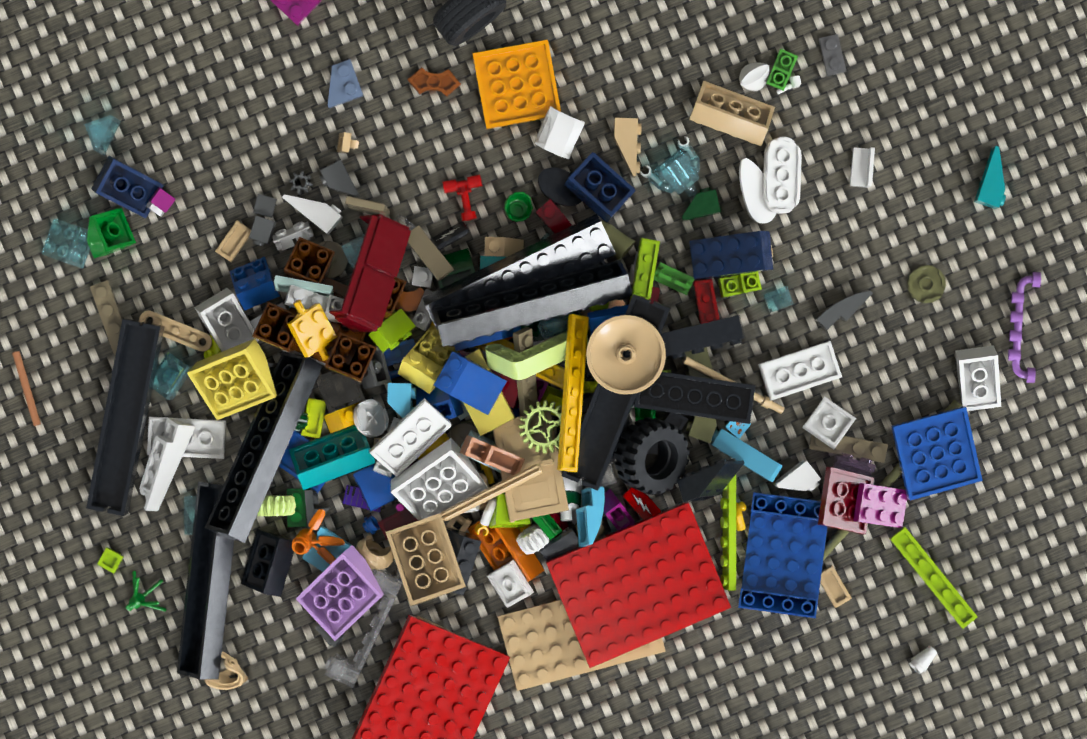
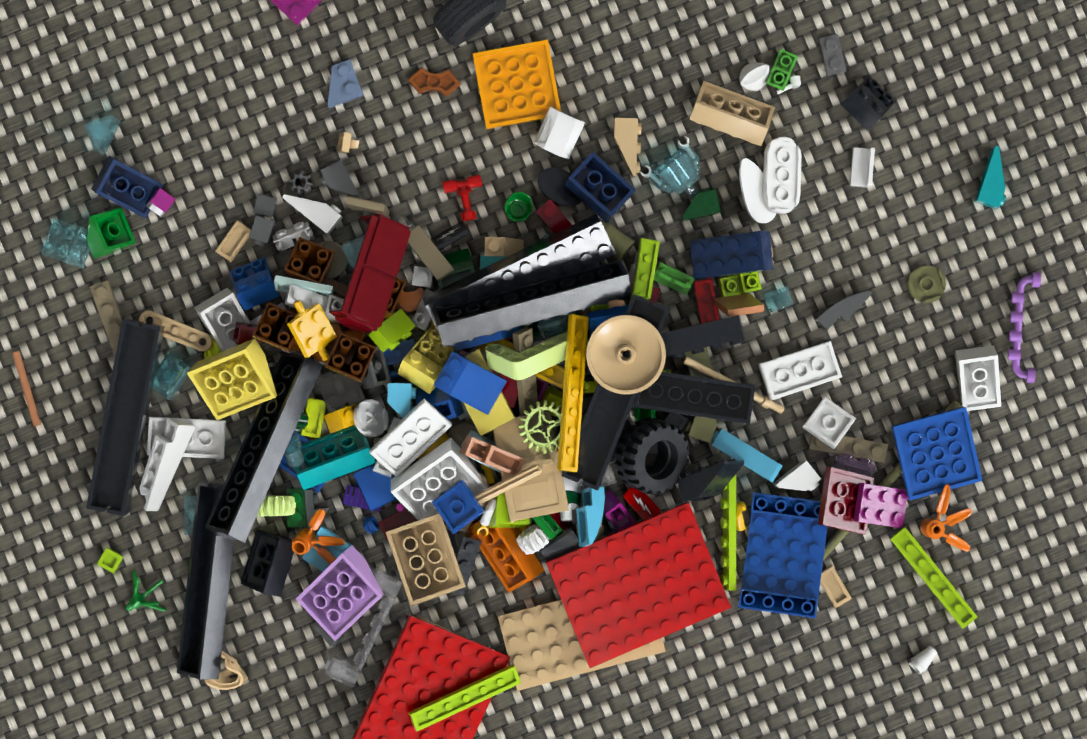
tan hair [356,535,394,571] -> none
white tile [487,560,534,608] -> none
medium azure slope [724,421,751,439] -> none
none -> dark red brick [232,321,263,345]
none -> clear light blue piece [284,431,304,468]
none -> lime plate [408,664,521,731]
none -> blue tile [432,480,485,534]
none -> nougat tile [714,293,764,317]
none -> black slope [840,75,896,131]
none -> orange plant [920,484,972,552]

